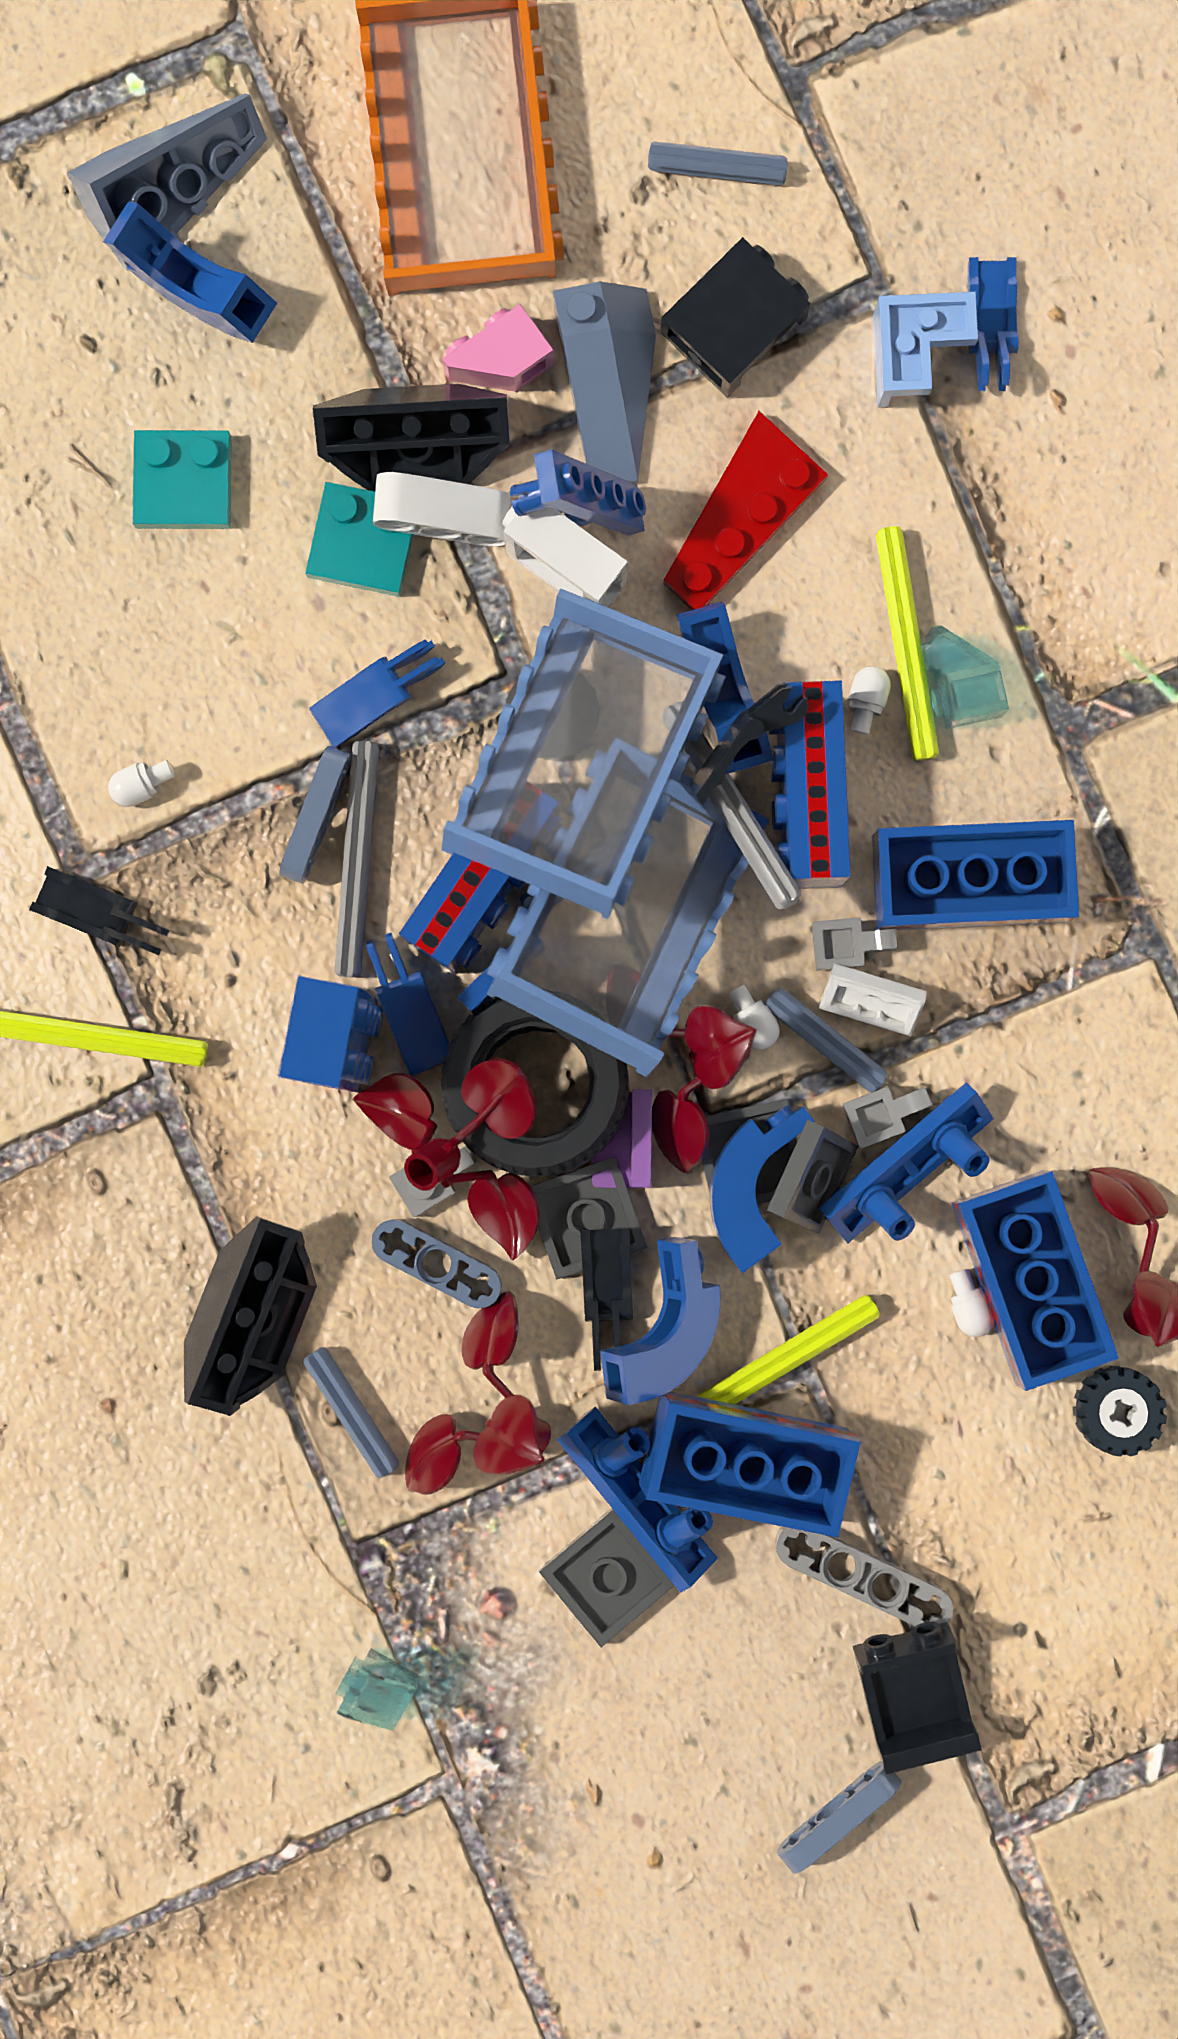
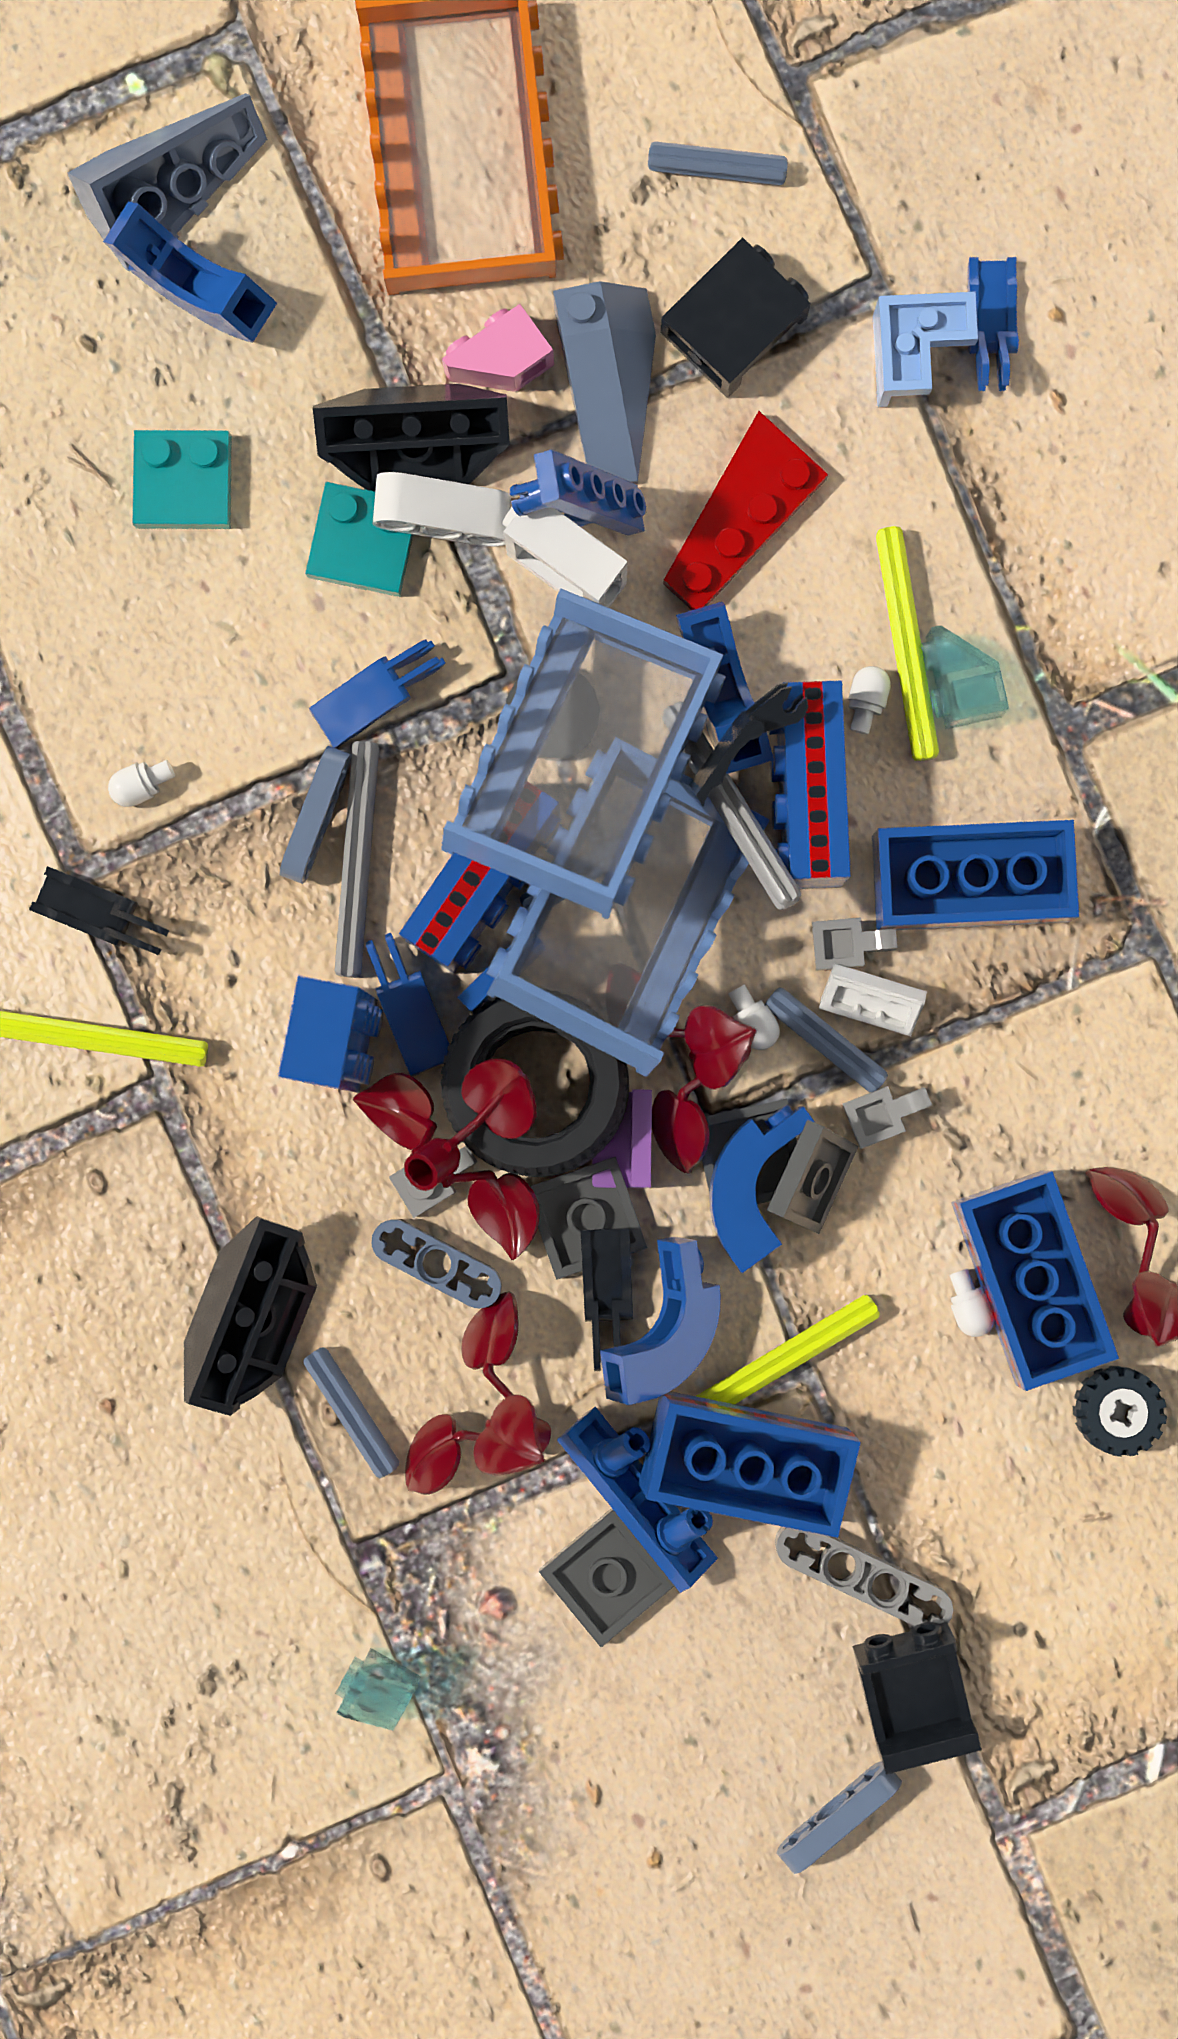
blue plate [819,1082,994,1244] -> none

